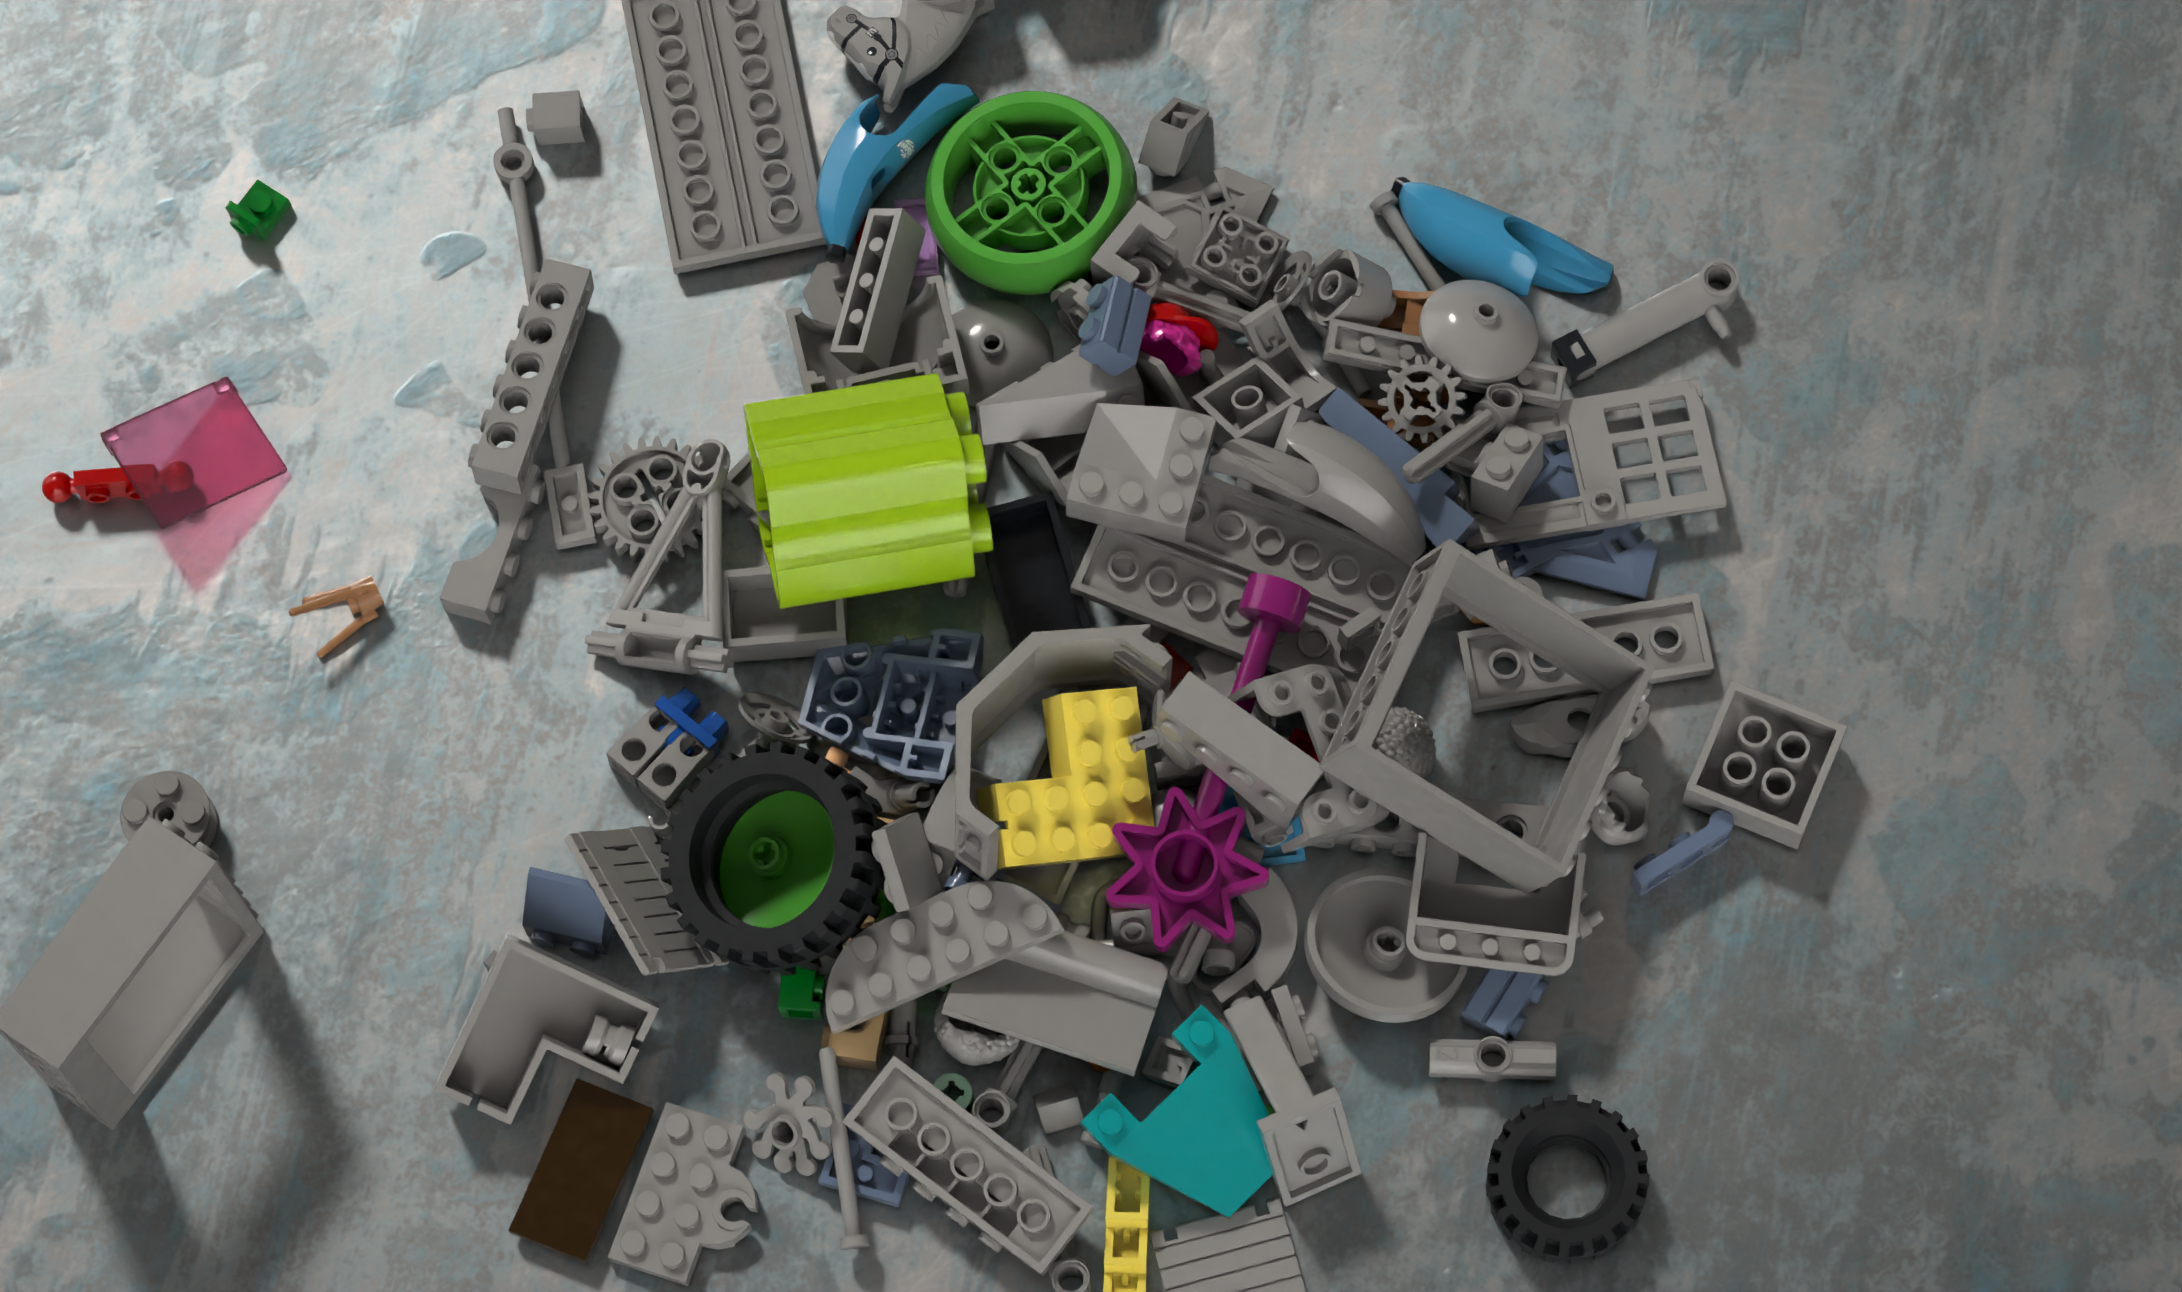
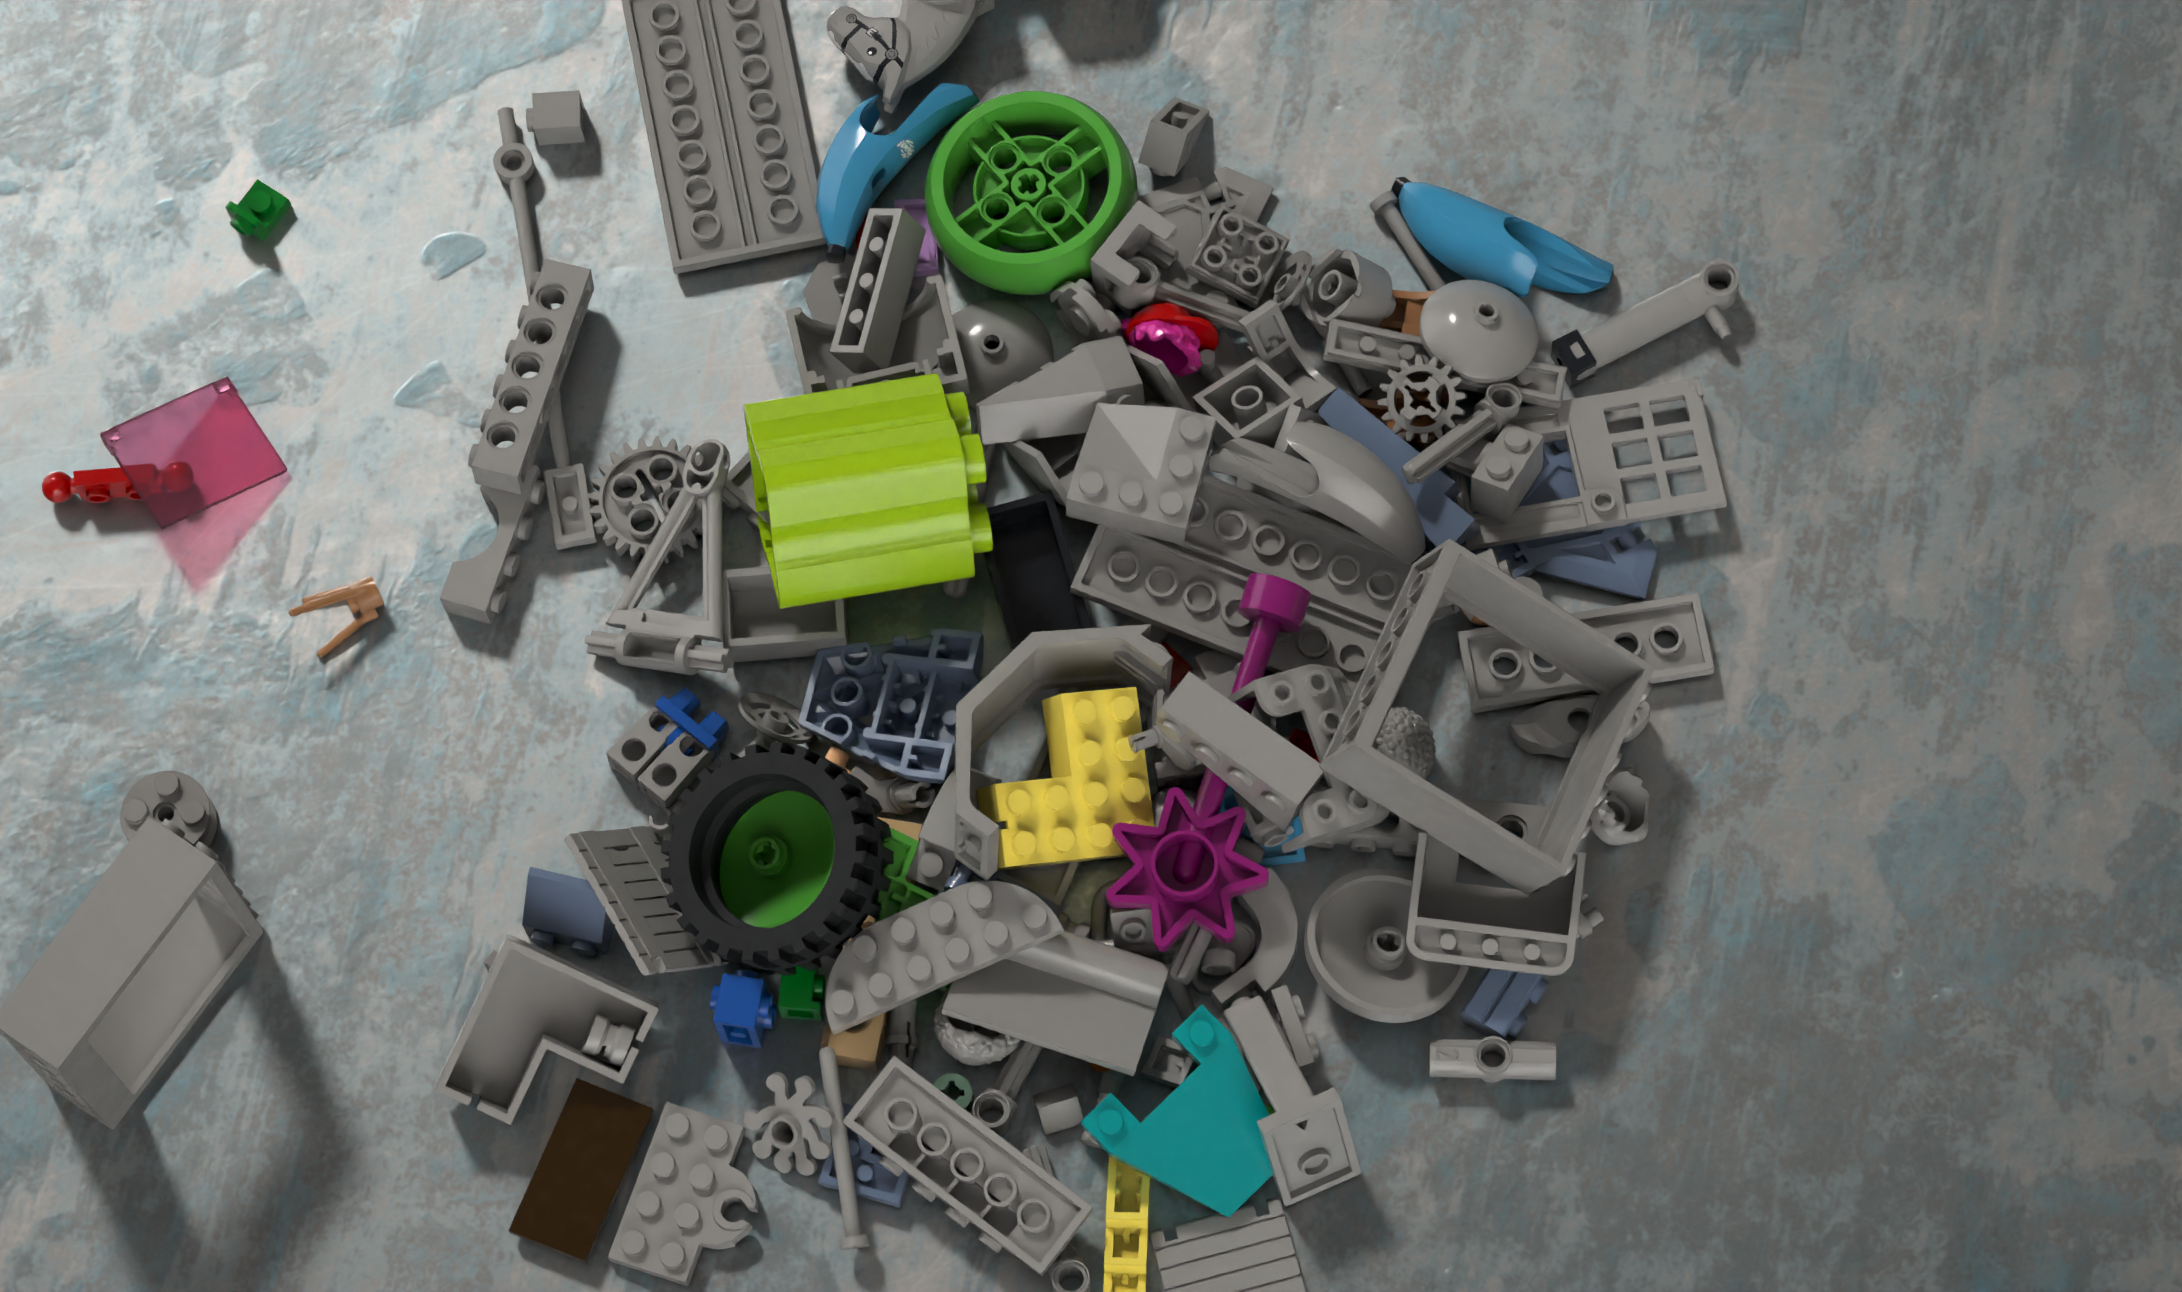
light grey tile [871,812,943,913] -> none
sand blue brick [1078,276,1151,376] -> none
light grey tile [1337,605,1381,652] -> none
black tyre [1486,1094,1650,1264] -> none
sand blue plate [1630,810,1734,897] -> none
light grey slope [1682,680,1847,850] -> none
none -> blue brick [710,970,777,1049]

